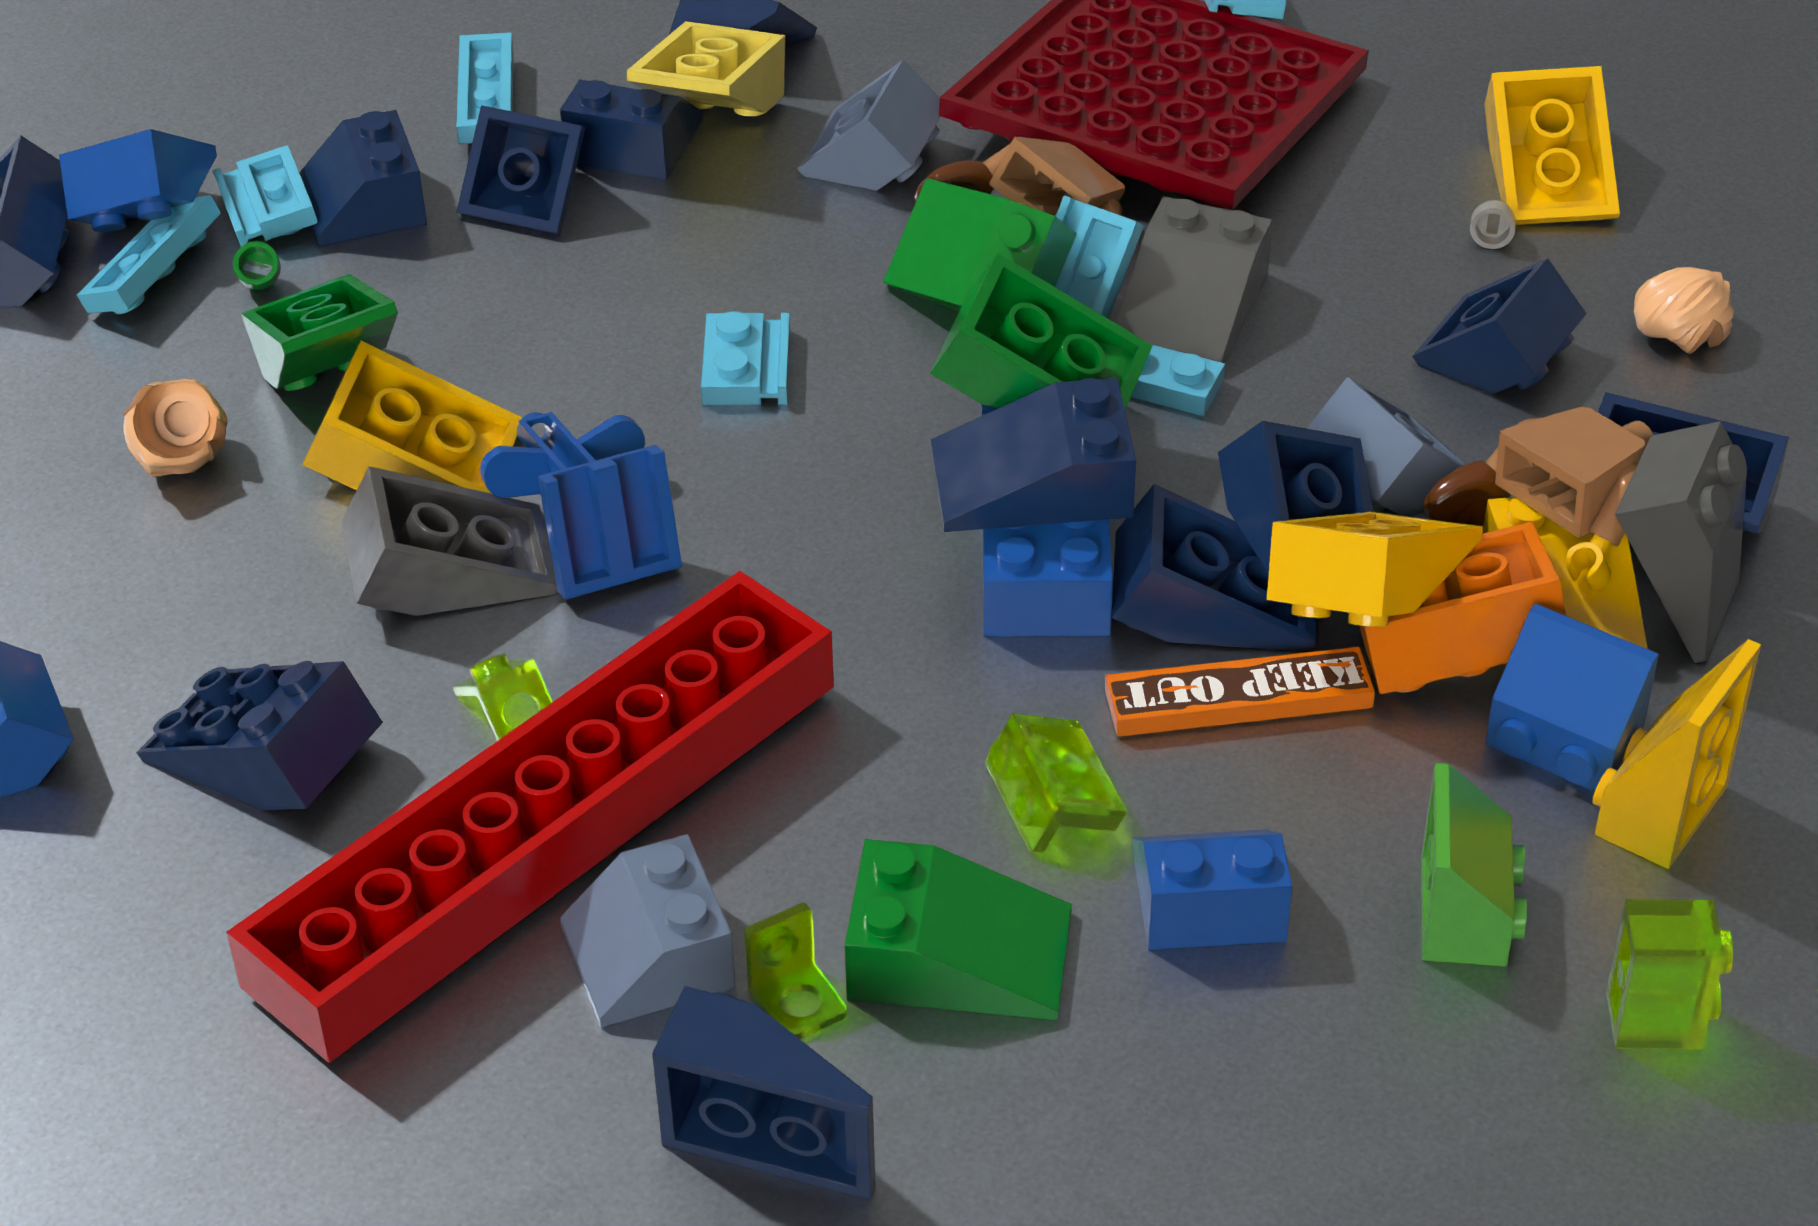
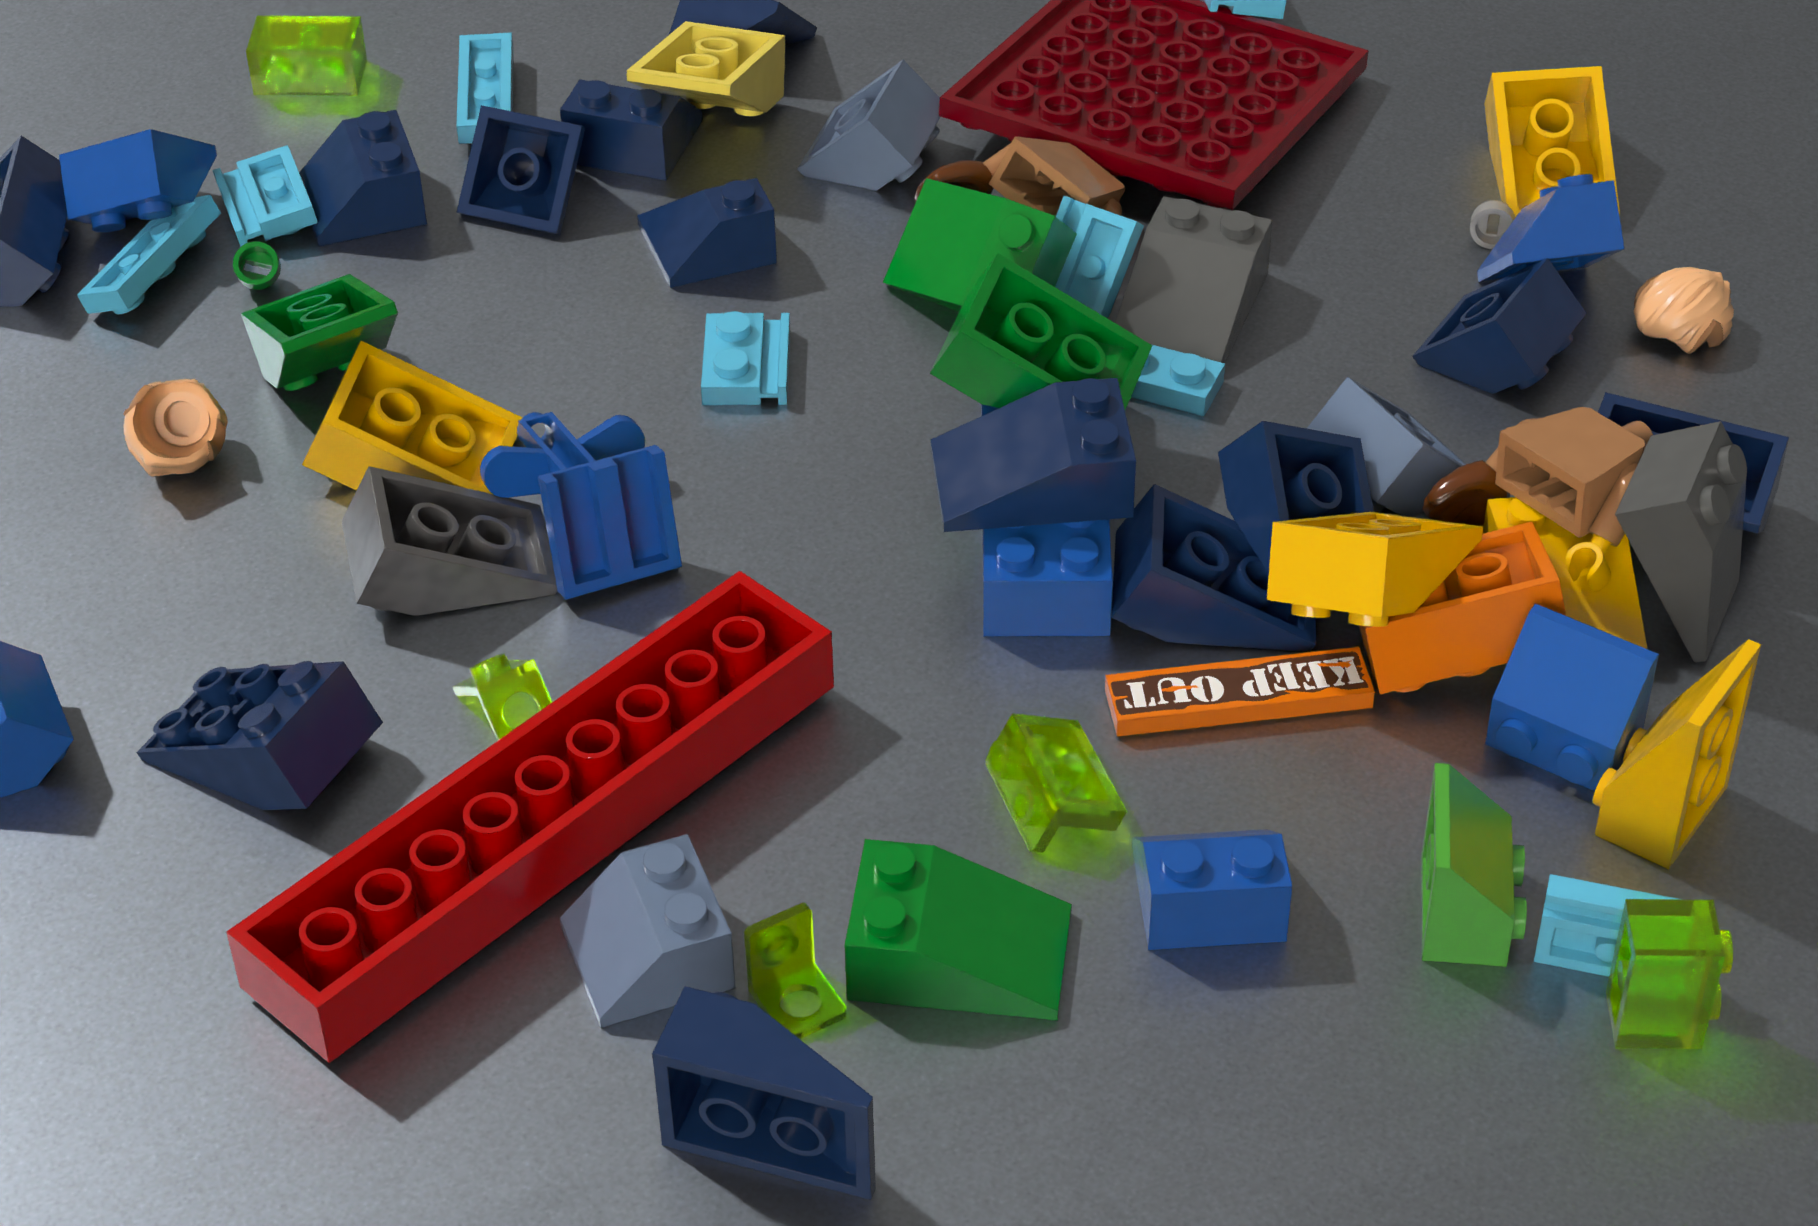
none -> clear neon green brick [246,15,367,96]
none -> dark blue slope [637,178,777,288]
none -> blue slope [1477,174,1625,282]
none -> medium azure plate [1534,874,1694,990]

